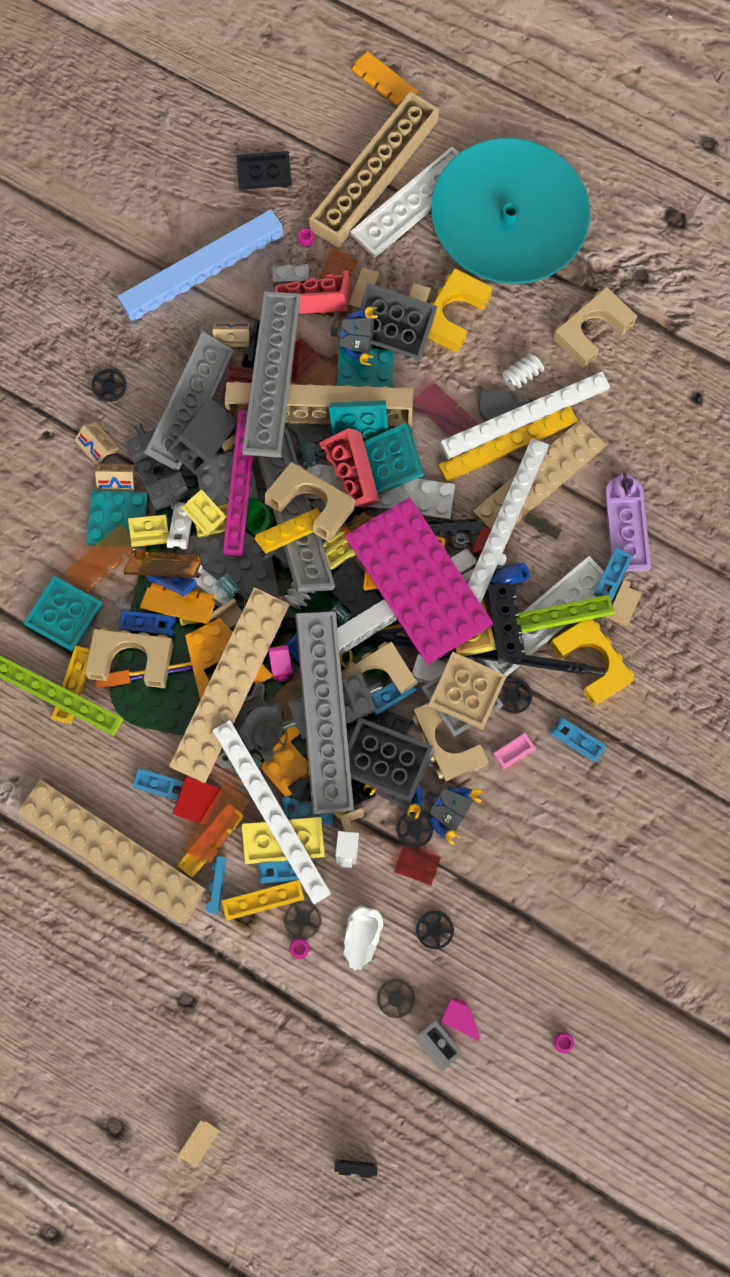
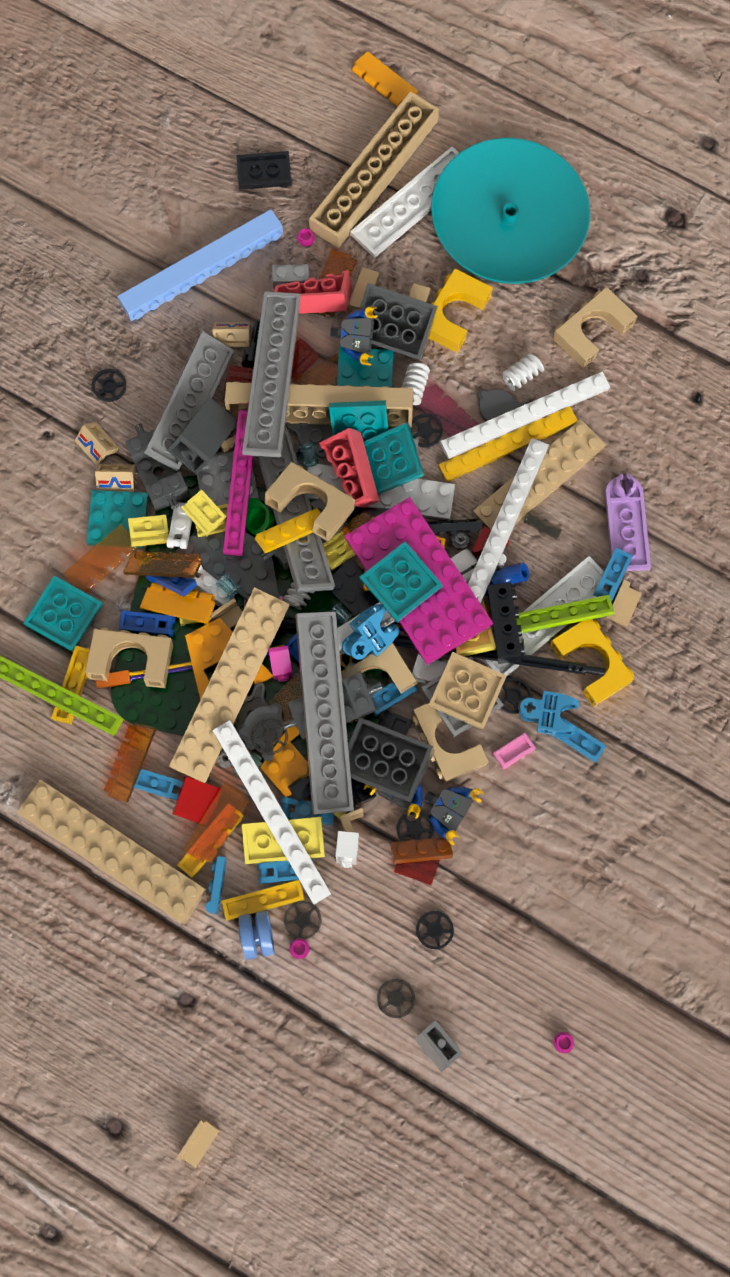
black plate [334,1159,378,1178] -> none
white hair [343,905,383,971] -> none
dark pink slope [440,997,480,1041] -> none
none -> clear orange windscreen [103,723,156,803]
none -> medium blue wheel [239,910,275,960]
none -> dark azure piece [342,604,399,660]
none -> teal plate [360,541,443,623]
none -> dark orange plate [390,838,453,864]
none -> white piece [402,363,430,405]
none -> black wheel [410,413,443,448]
none -> dark azure piece [519,691,579,735]

